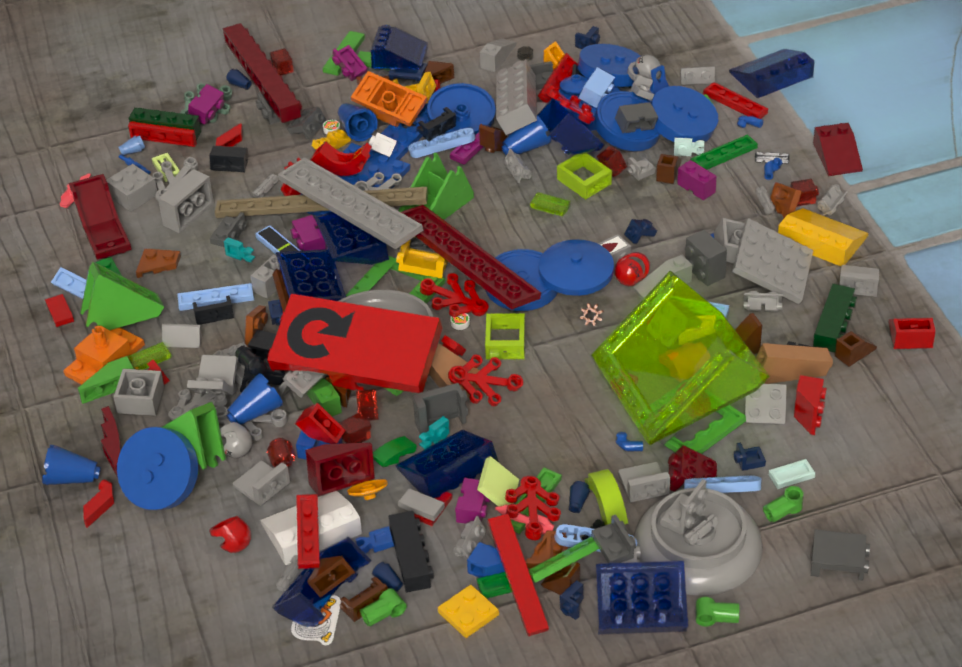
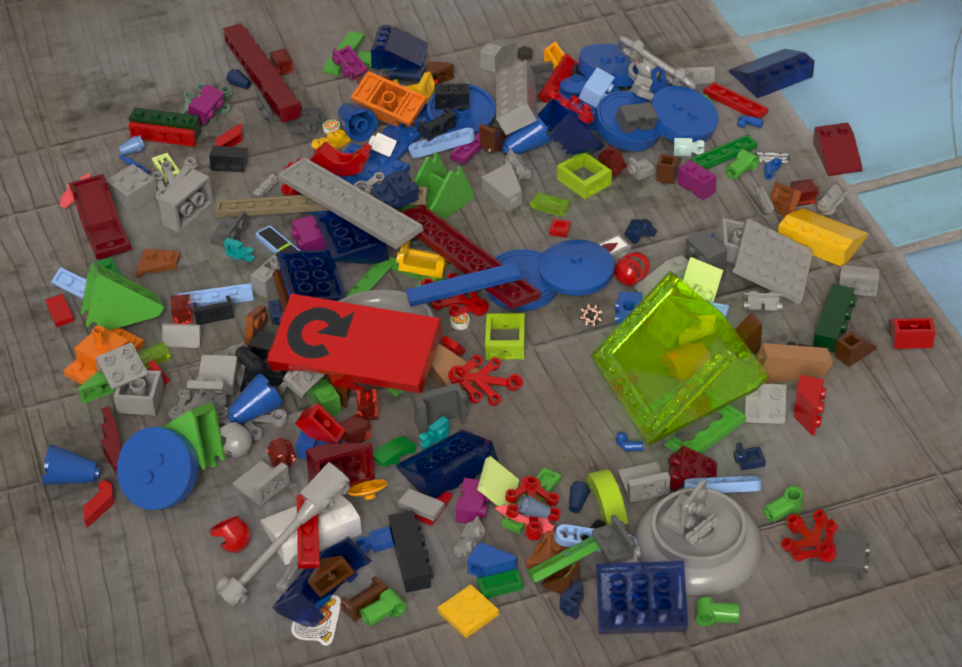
dark blue cone [372,562,403,592] -> none
red tile [488,514,549,636] -> none
dark blue bracket [575,26,600,49] -> none
light aqua tile [769,459,815,489] -> none
none -> light grey bracket [95,342,148,390]
none -> clear red brick [171,294,193,324]
none -> light grey bar [216,462,350,607]
none -> dark blue plate [370,169,419,210]
none -> blue tile [405,262,521,307]
none -> black hinge [434,84,469,109]
none -> light grey slope [481,163,522,212]
none -> sand blue cone [518,495,551,519]
none -> red tile [549,219,571,238]
none -> blue brick [615,292,642,332]
none -> light grey bar [618,36,696,90]
none -> yellowish green hinge [677,257,724,302]
none -> bright green piece [725,149,760,180]
none -> red plant [780,509,838,563]

